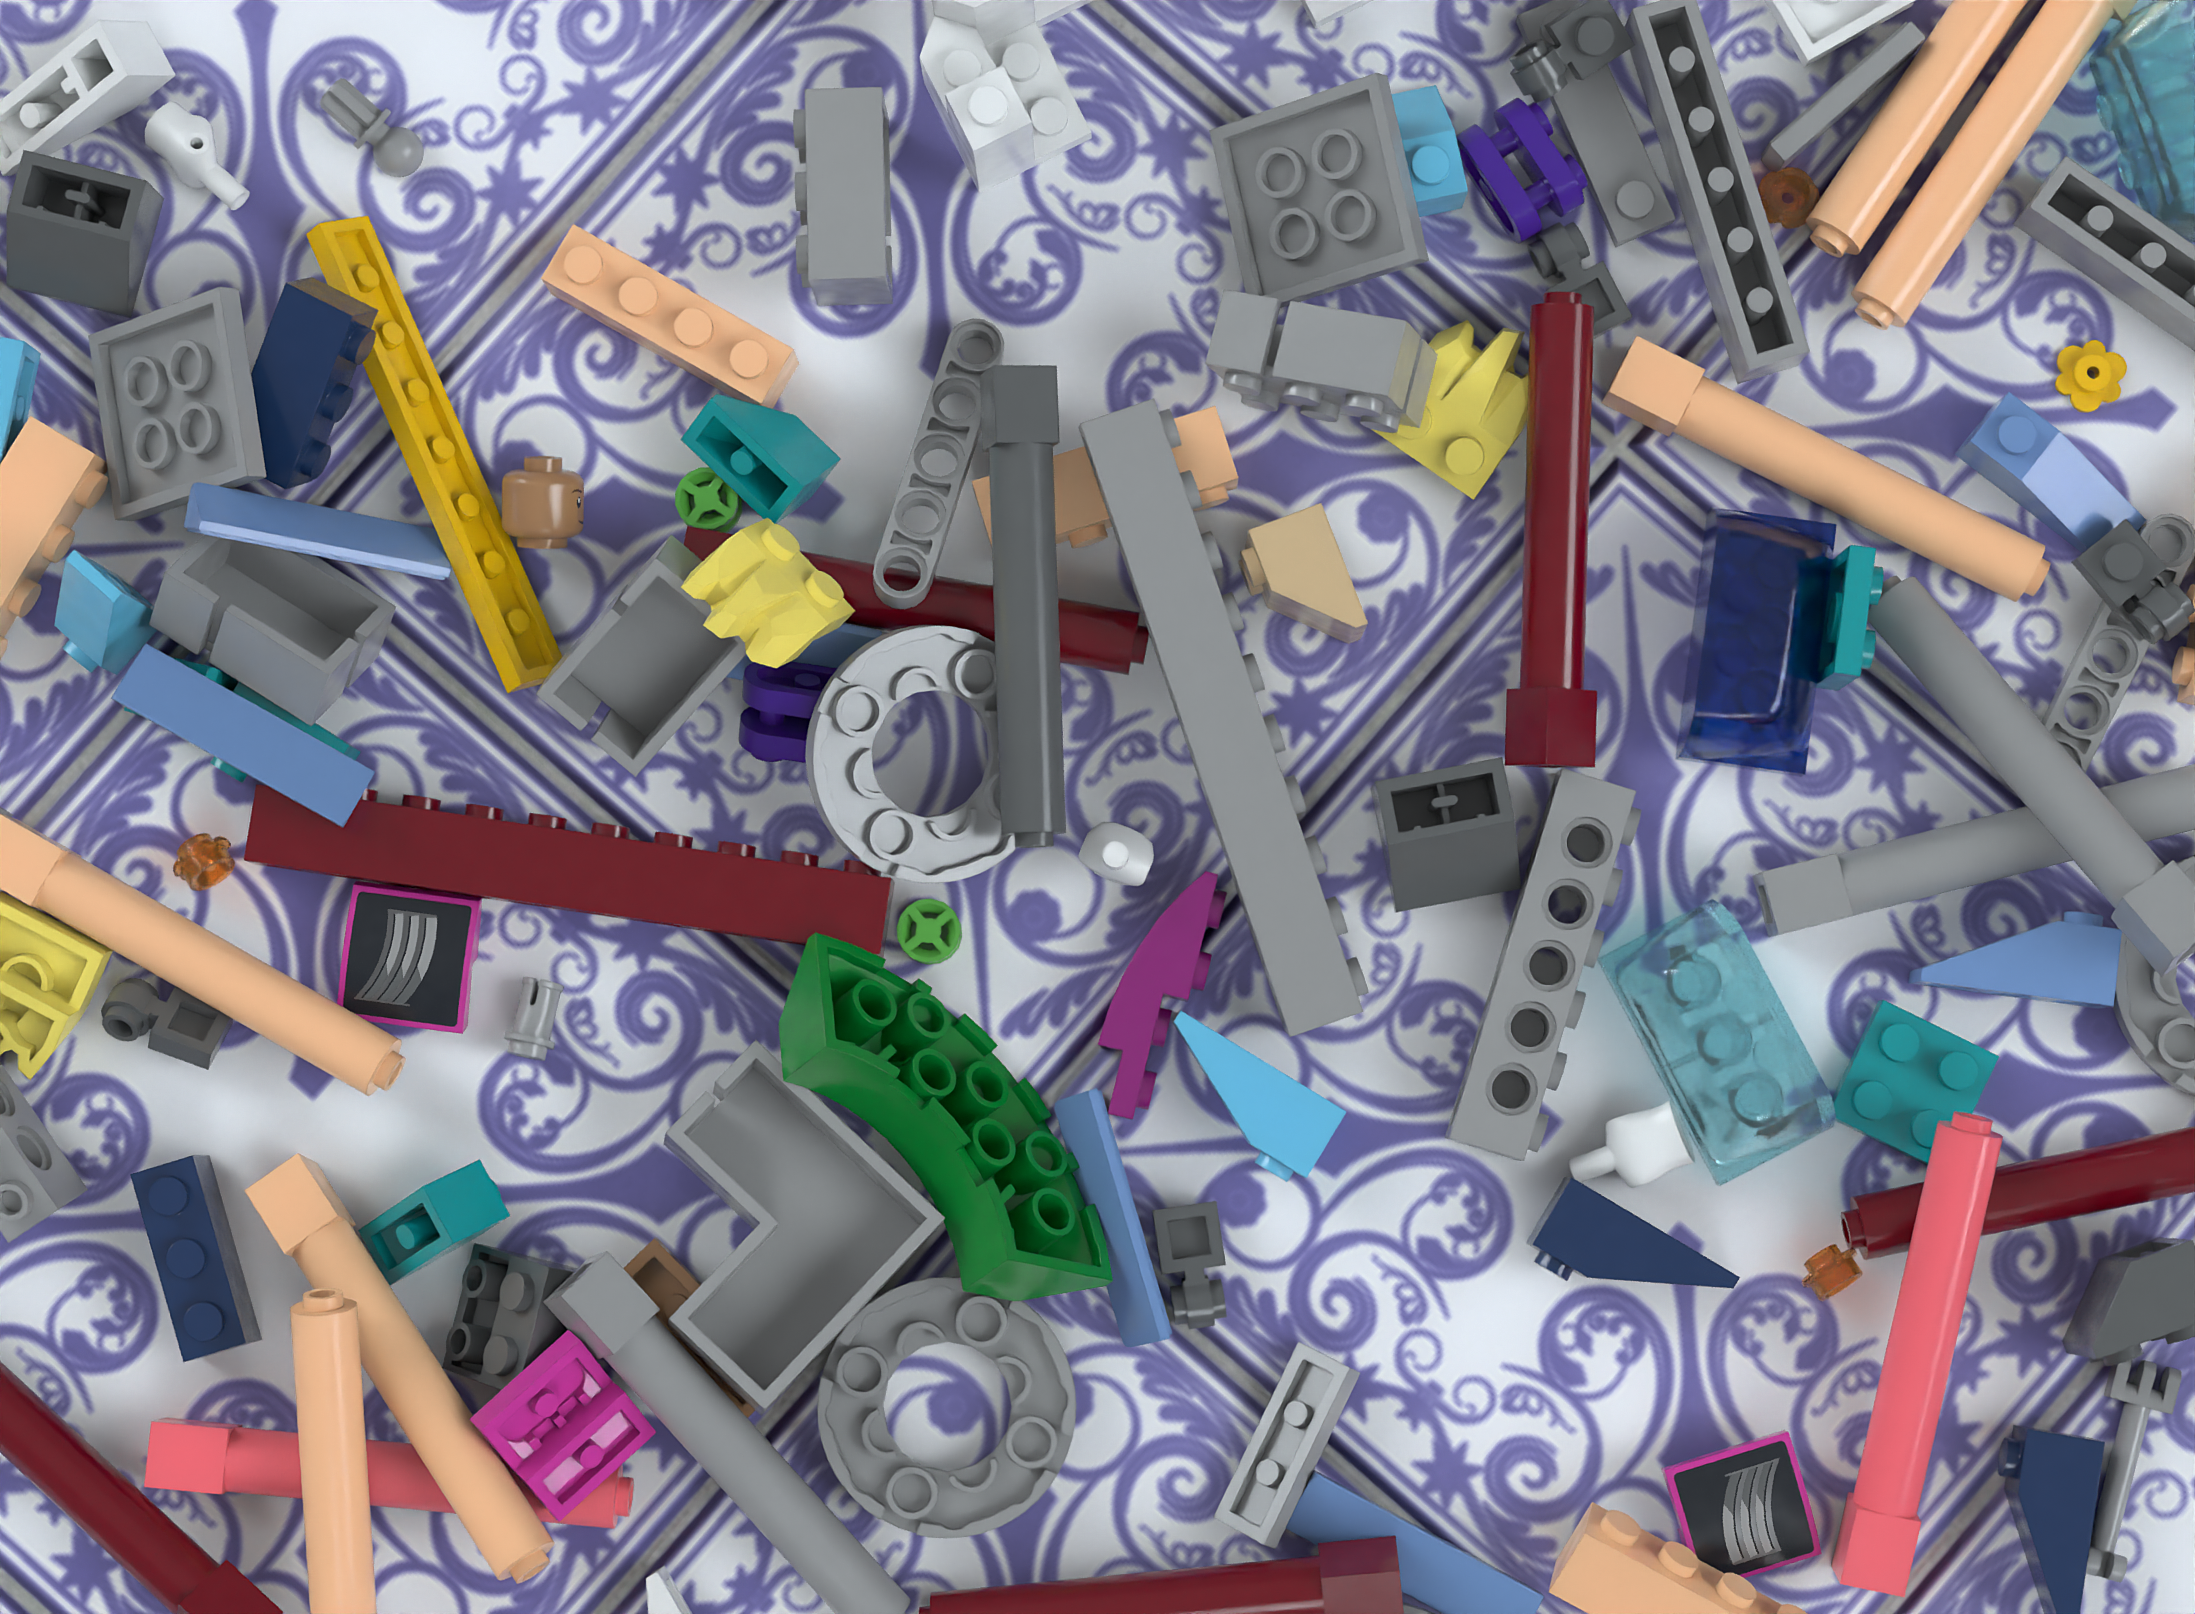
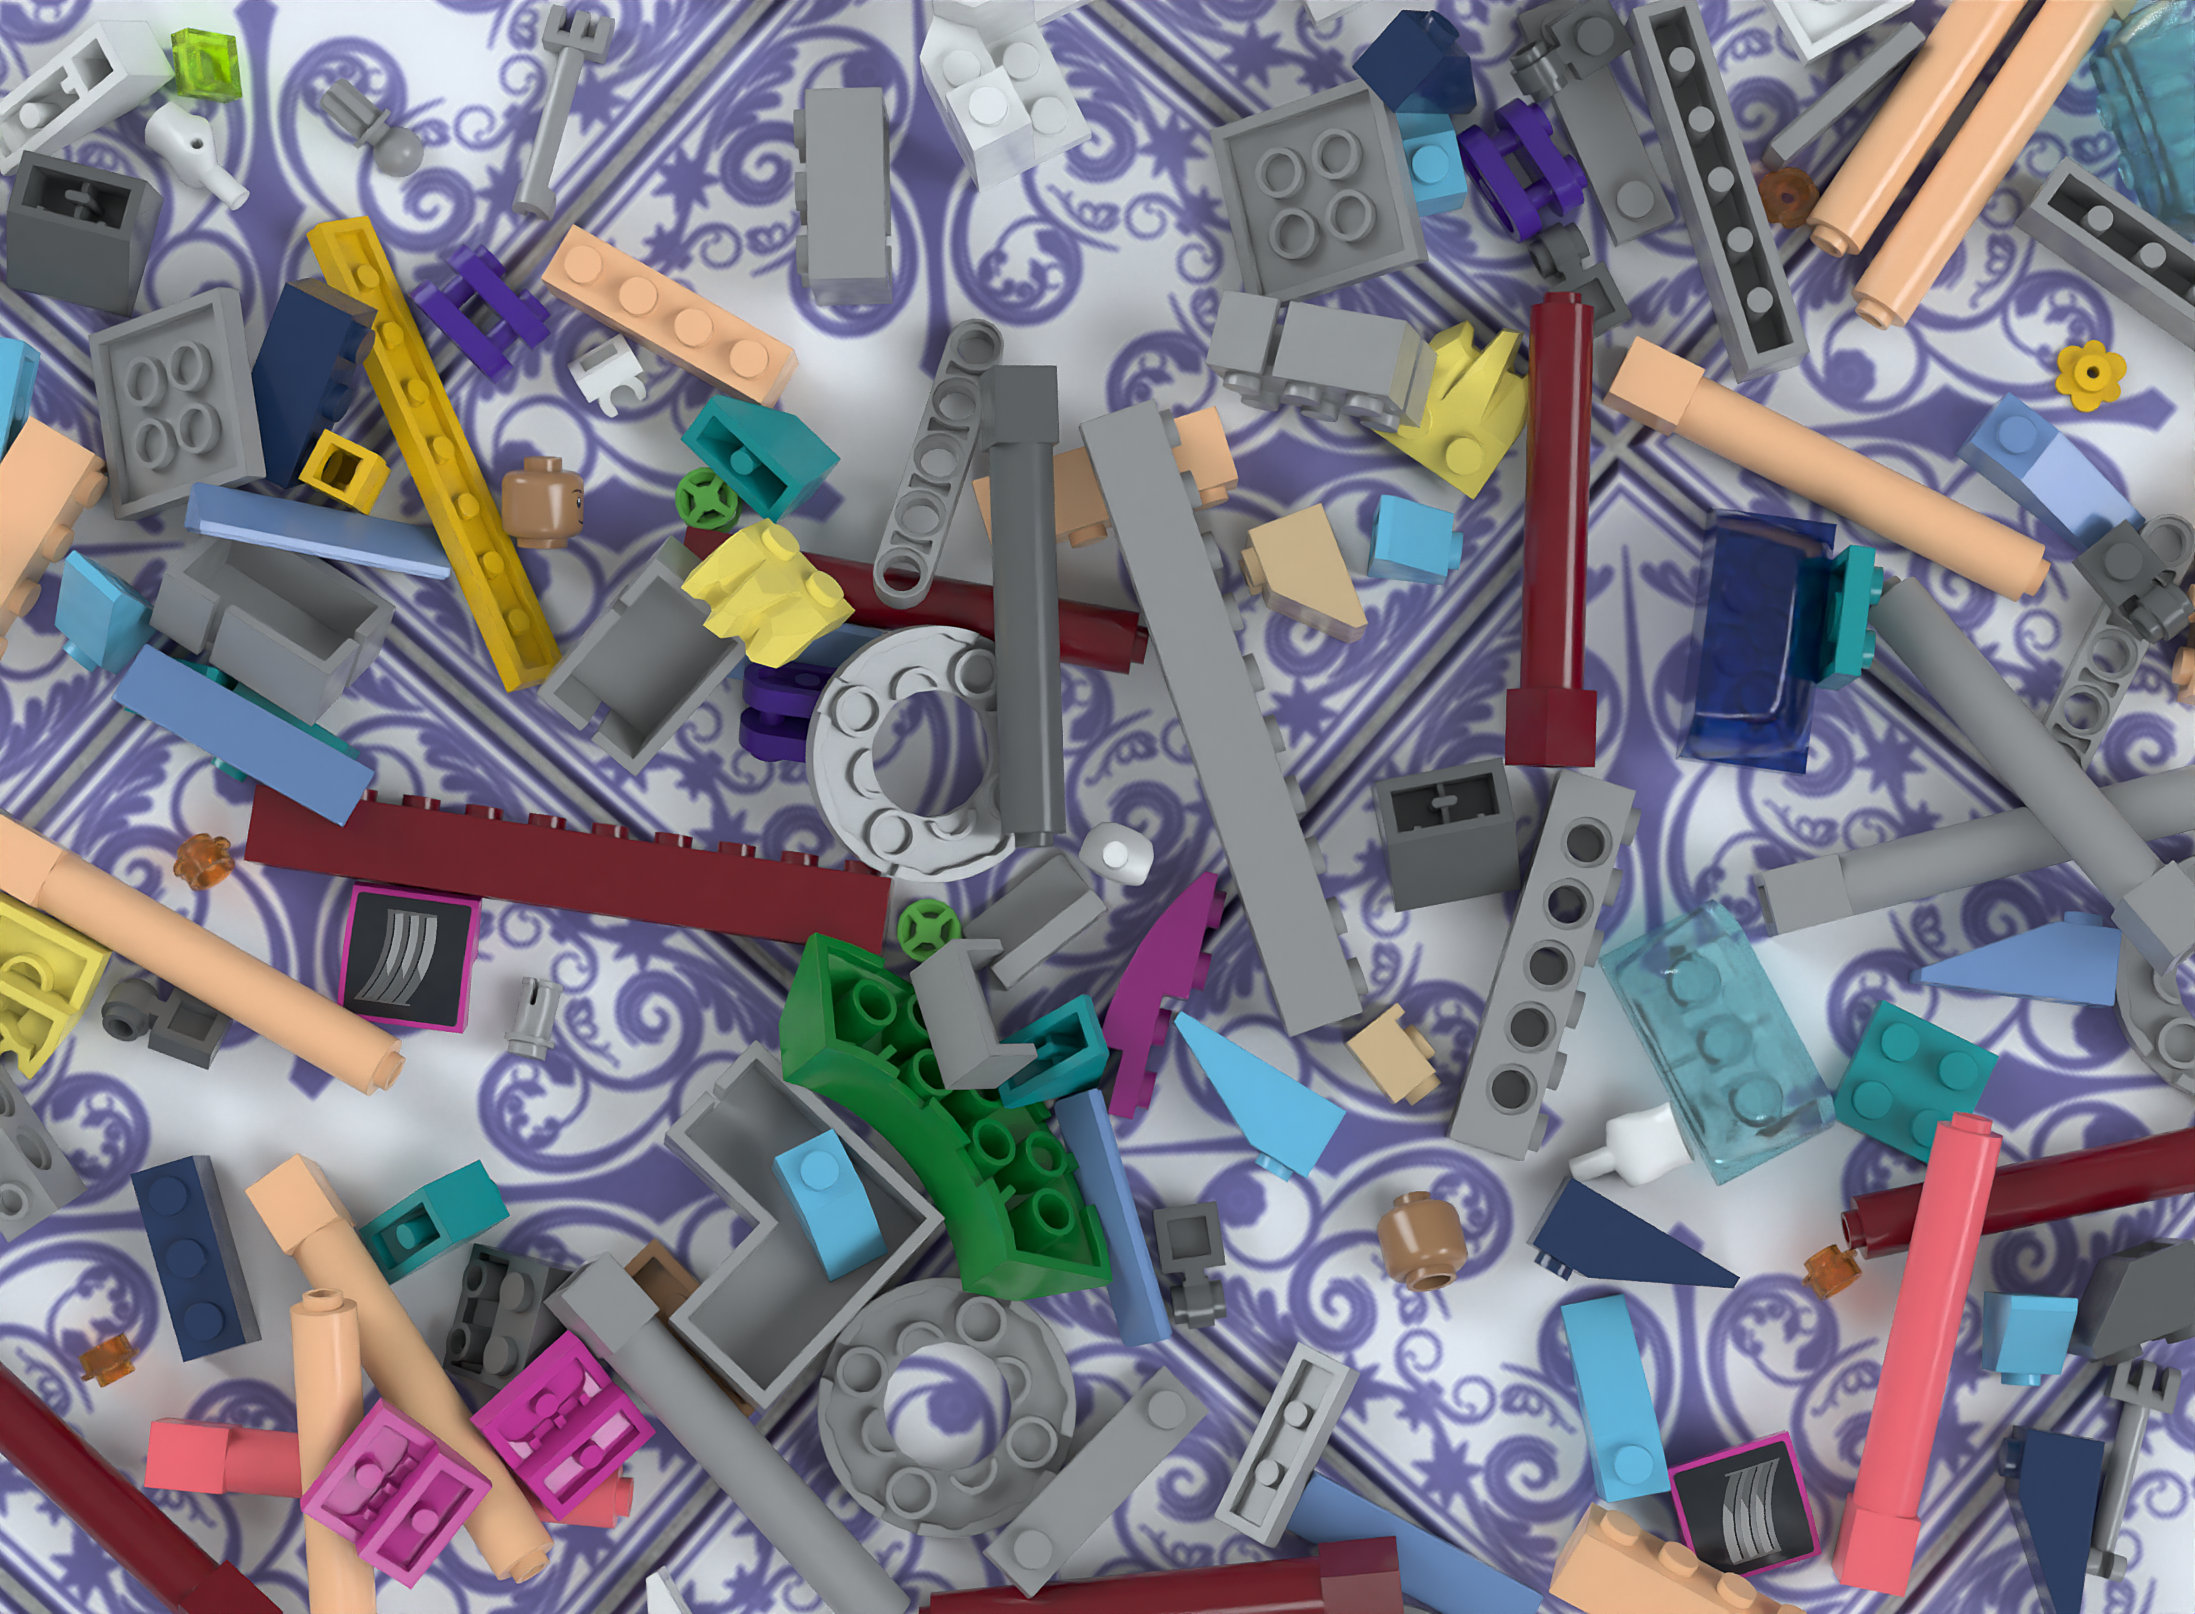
none -> clear orange plate [77,1332,140,1388]
none -> clear neon green plate [171,28,243,104]
none -> yellow leg [298,429,392,516]
none -> dark pink slope [300,1397,493,1589]
none -> dark purple brick [408,243,551,385]
none -> light grey hinge [512,4,615,221]
none -> white tile [567,333,646,418]
none -> medium azure slope [771,1128,888,1283]
none -> light grey panel [909,939,1038,1090]
none -> light grey panel [963,854,1108,990]
none -> light grey plate [982,1365,1209,1599]
none -> teal slope [998,994,1109,1109]
none -> tan brick [1343,1003,1441,1106]
none -> dark blue slope [1352,10,1477,114]
none -> medium azure slope [1367,495,1463,585]
none -> medium nougat head [1377,1191,1468,1292]
none -> medium azure slope [1560,1294,1671,1503]
none -> medium azure slope [1982,1291,2078,1386]

